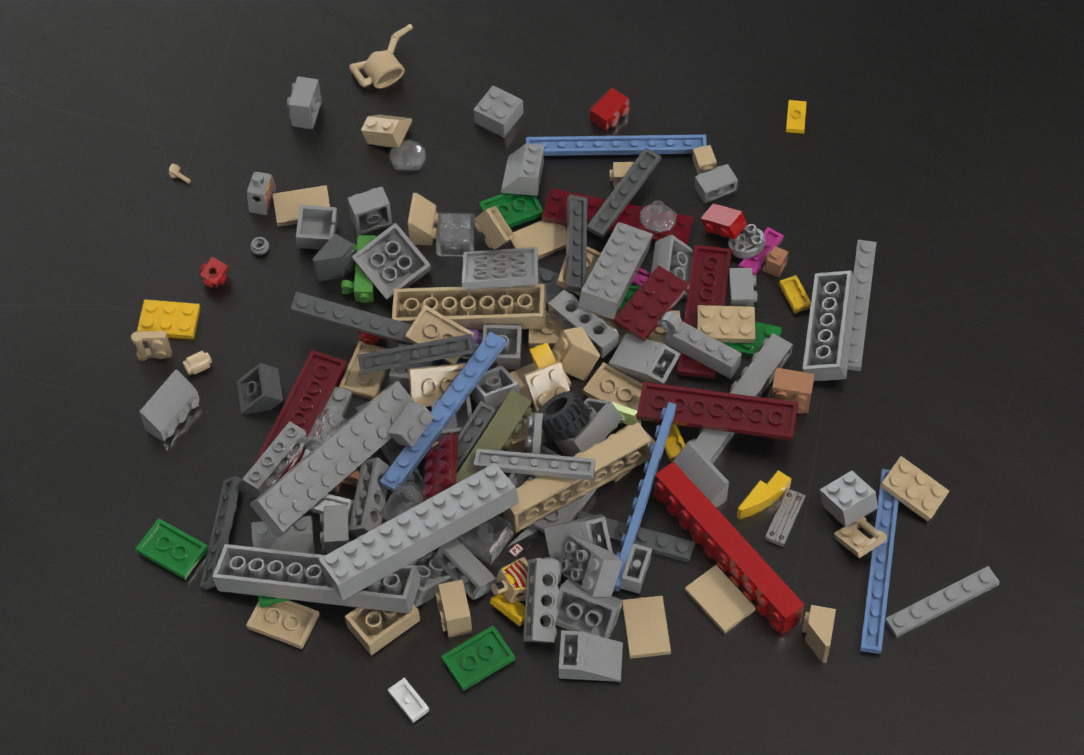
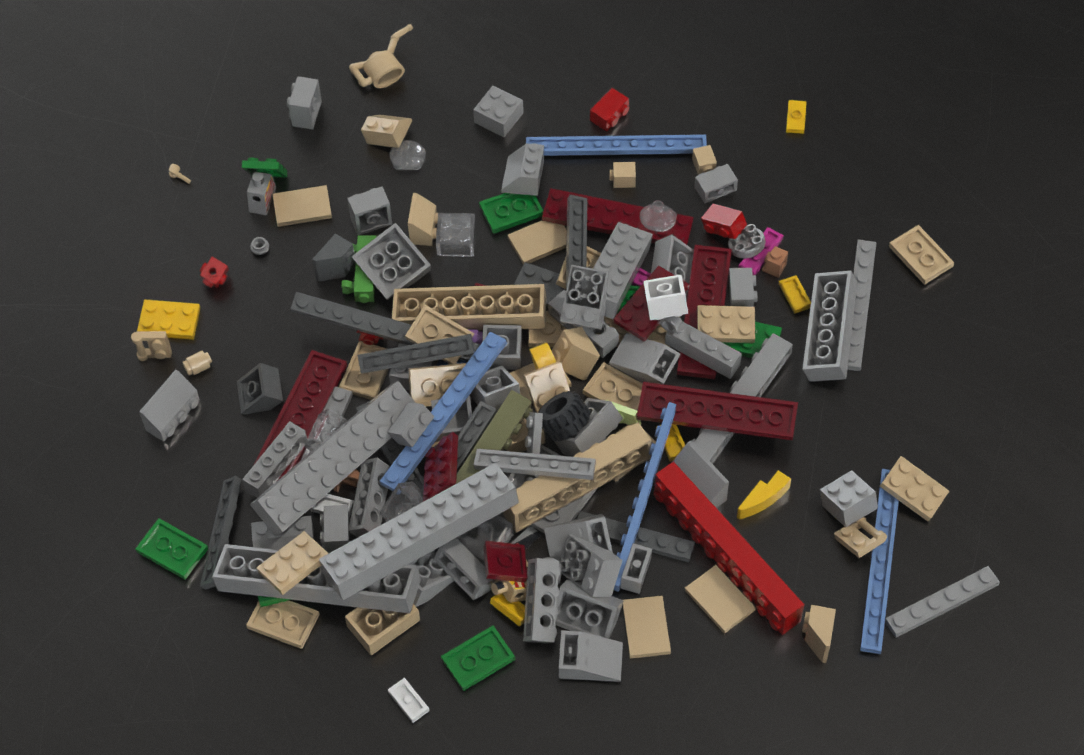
light grey piece [296,205,338,250] -> none
tan brick [436,580,472,638] -> none
light grey plate [462,247,539,291] -> none
tan slope [474,206,515,250] -> none
dark grey plate [587,148,661,238] -> none
light grey tile [765,489,805,547] -> none
nougat brick [771,368,815,413] -> none
none -> green plate [242,158,287,177]
none -> tan plate [256,531,329,595]
none -> dark red tile [484,541,528,583]
none -> light grey slope [560,265,609,330]
none -> white brick [644,275,688,320]
none -> tan plate [889,225,954,285]

